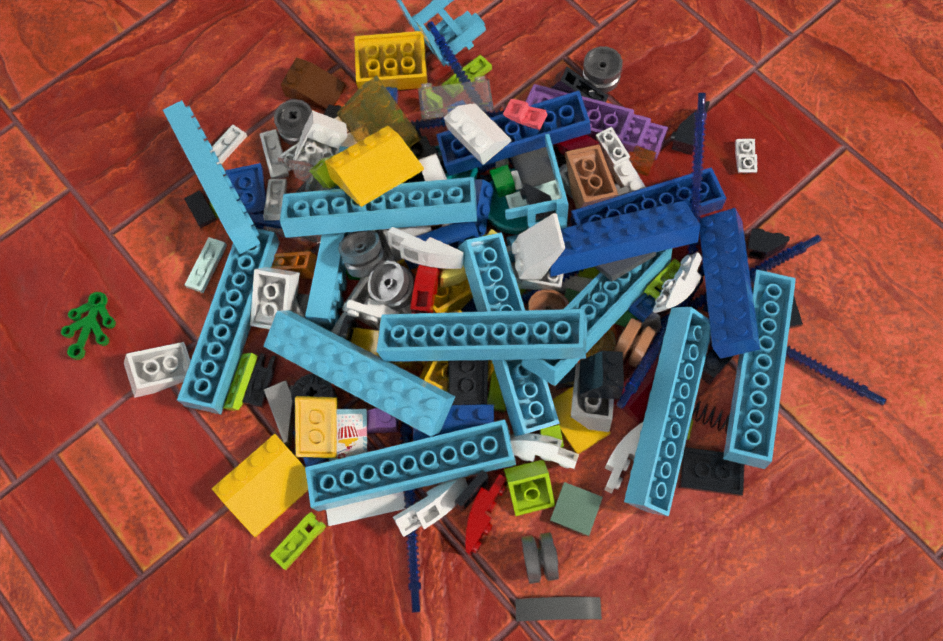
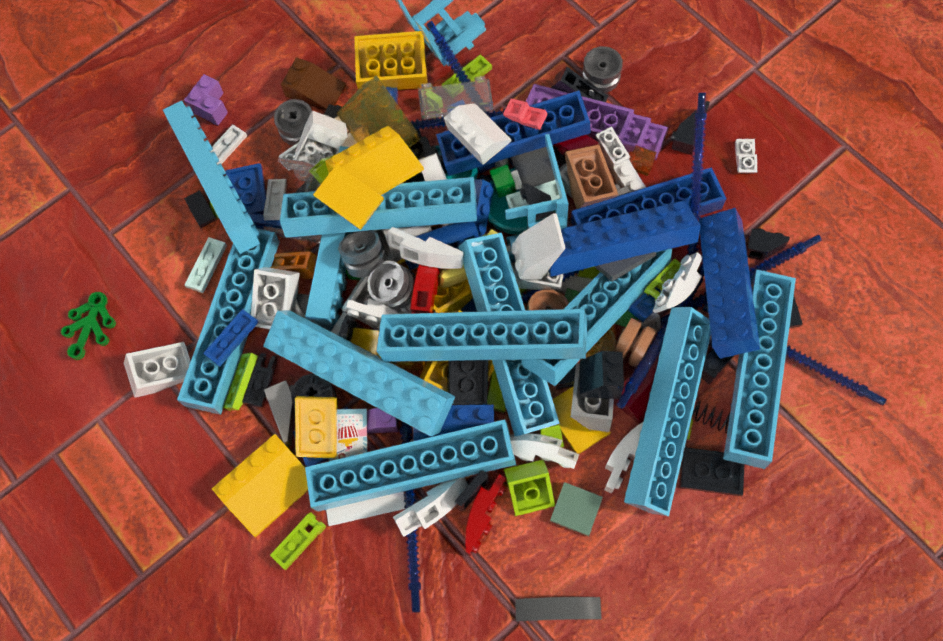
white tile [260,129,289,179] -> none
flat silver wheel [521,532,559,584] -> none
none -> medium lavender brick [184,74,228,126]
none -> blue plate [203,309,259,367]
none -> yellow tile [313,164,384,230]

